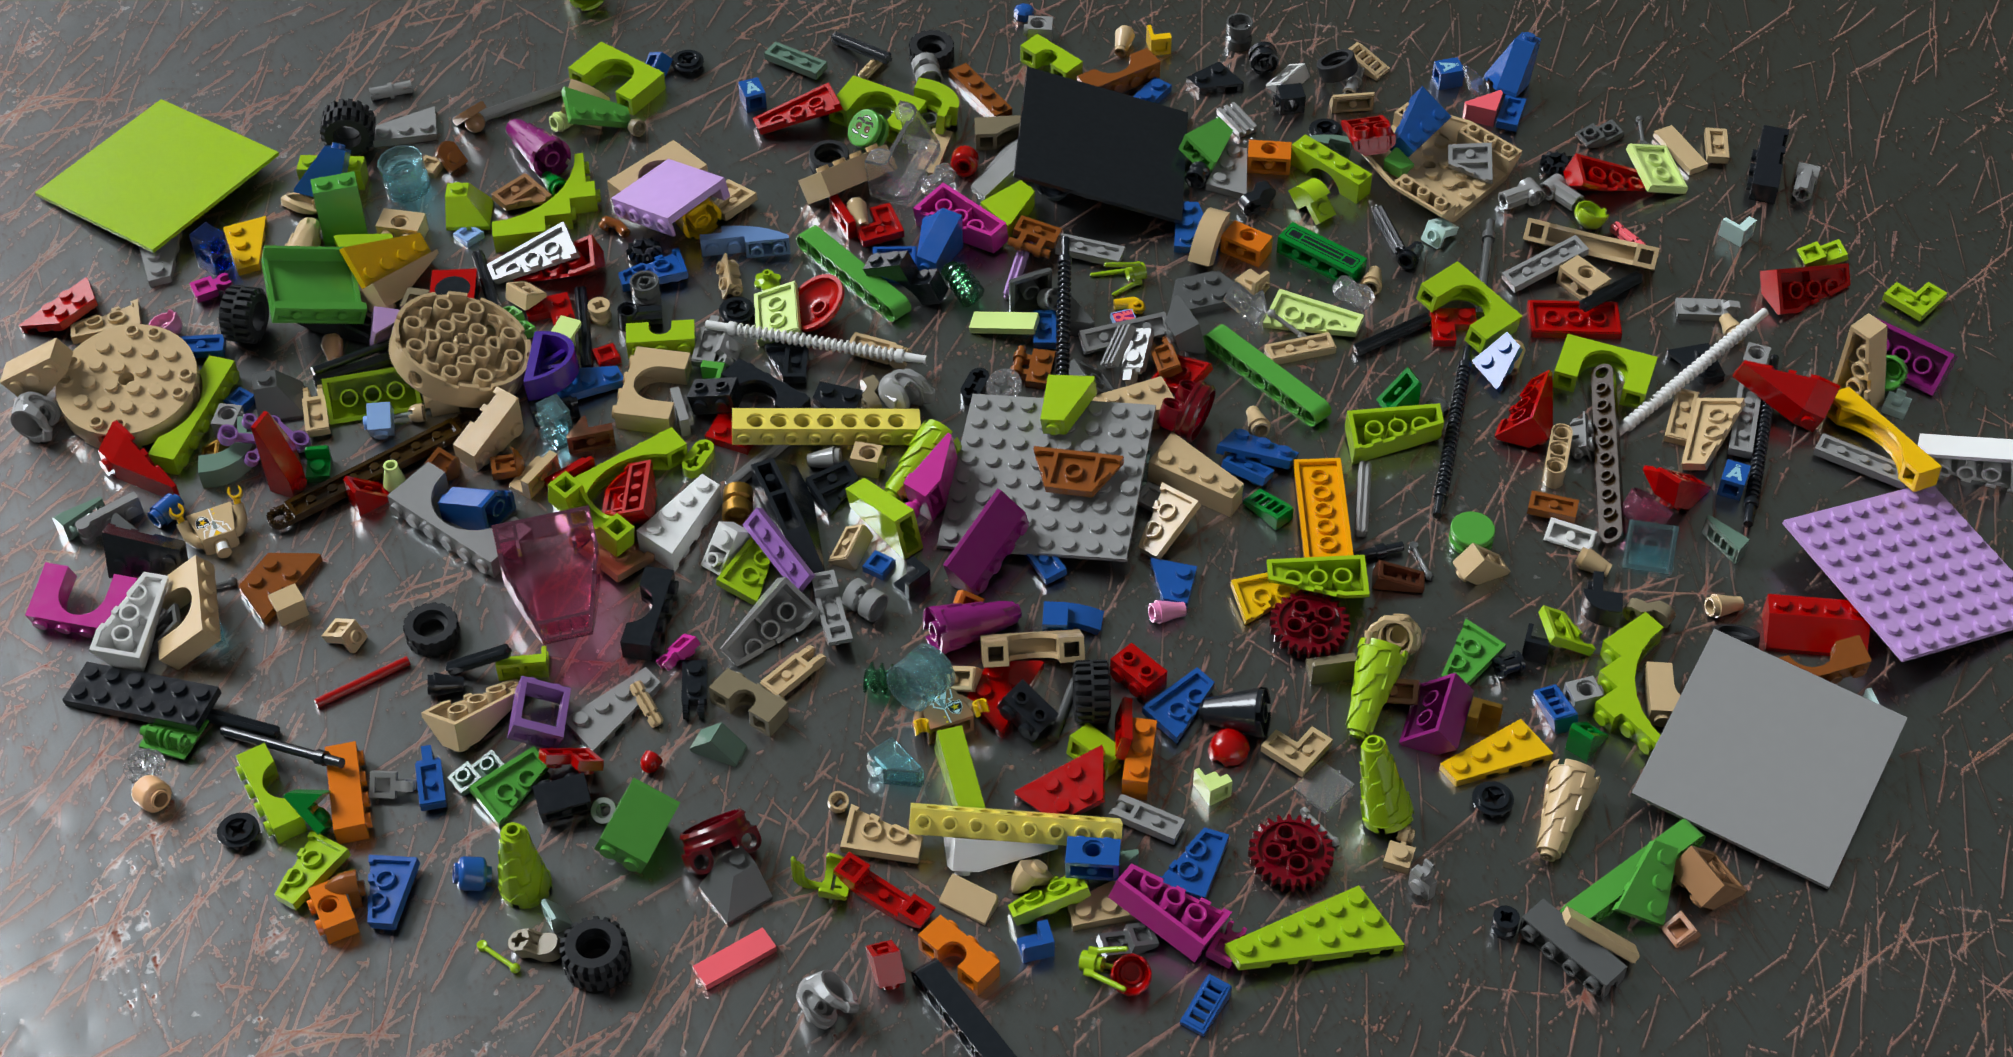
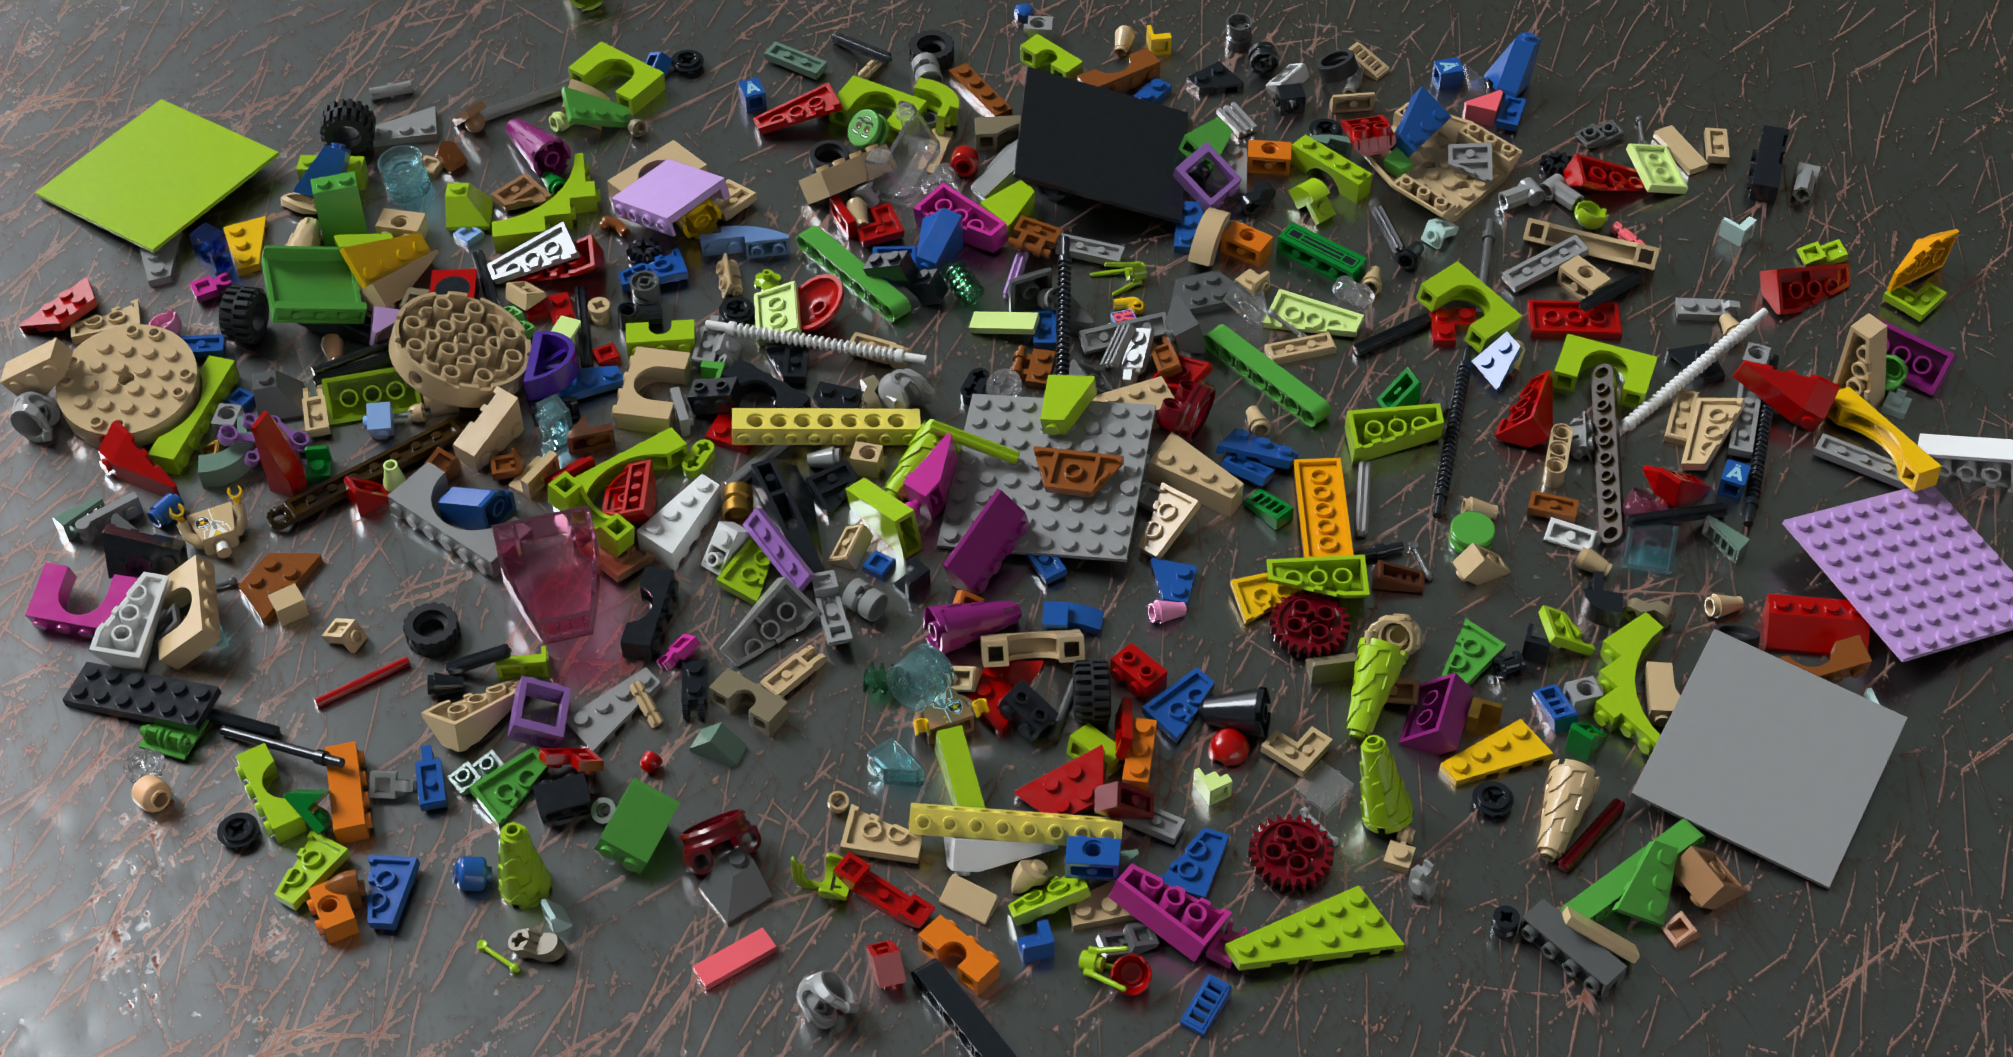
black tyre [559,916,631,992] -> none
none -> light grey tile [850,182,880,209]
none -> lime axle [929,420,1020,464]
none -> dark red slope [1094,781,1154,820]
none -> medium lavender window [1172,142,1242,211]
none -> tan cone [1461,497,1498,519]
none -> dark red axle [1557,798,1625,873]
none -> black axle [1625,503,1729,529]
none -> light orange wedge [1887,229,1960,292]

